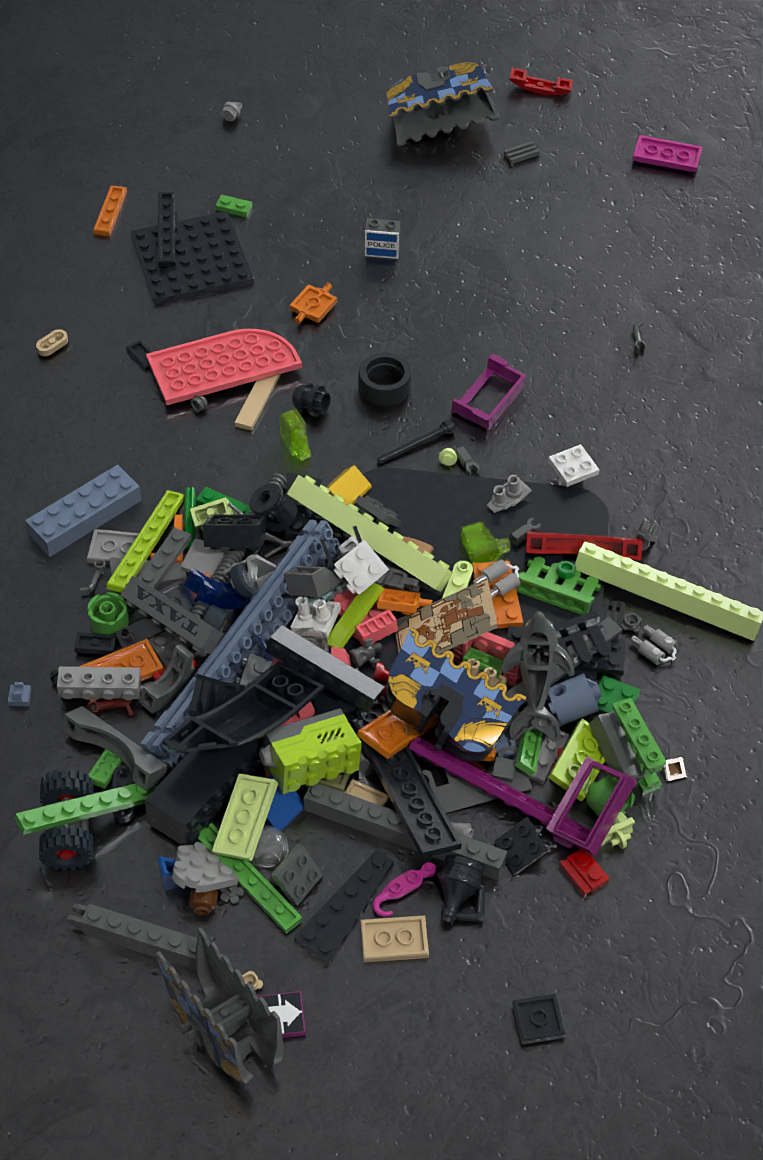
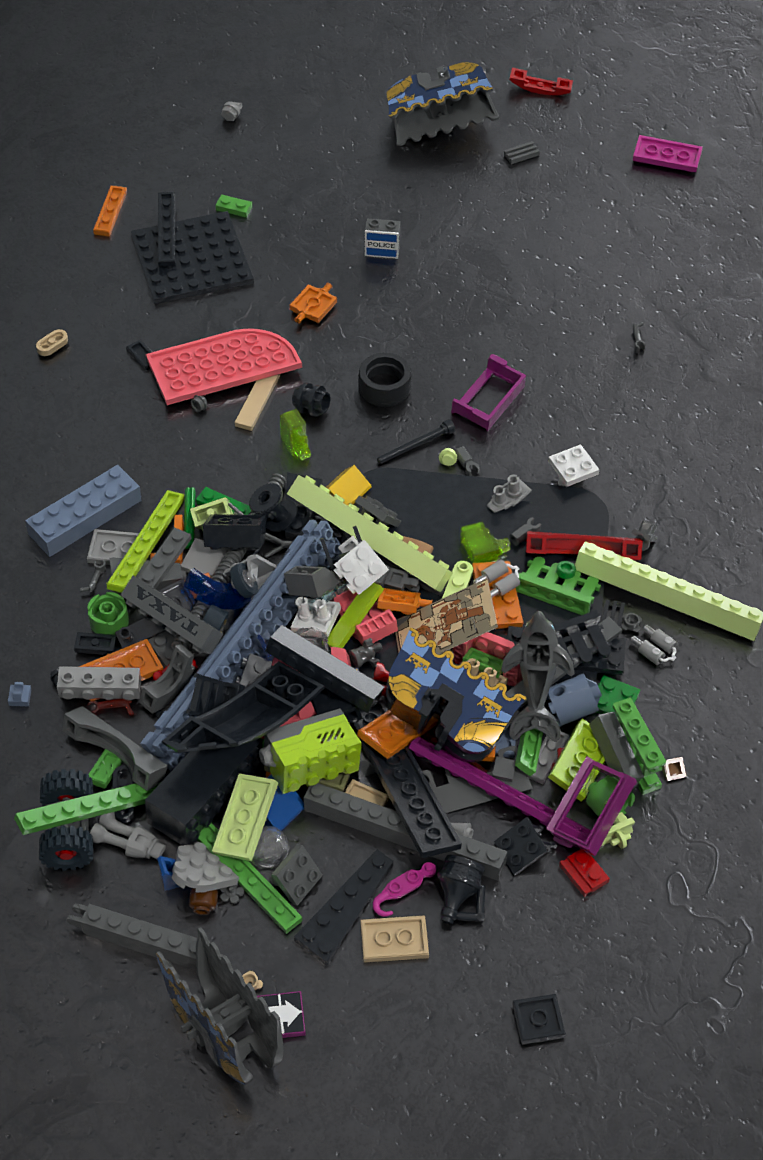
none -> light grey piece [90,812,166,859]

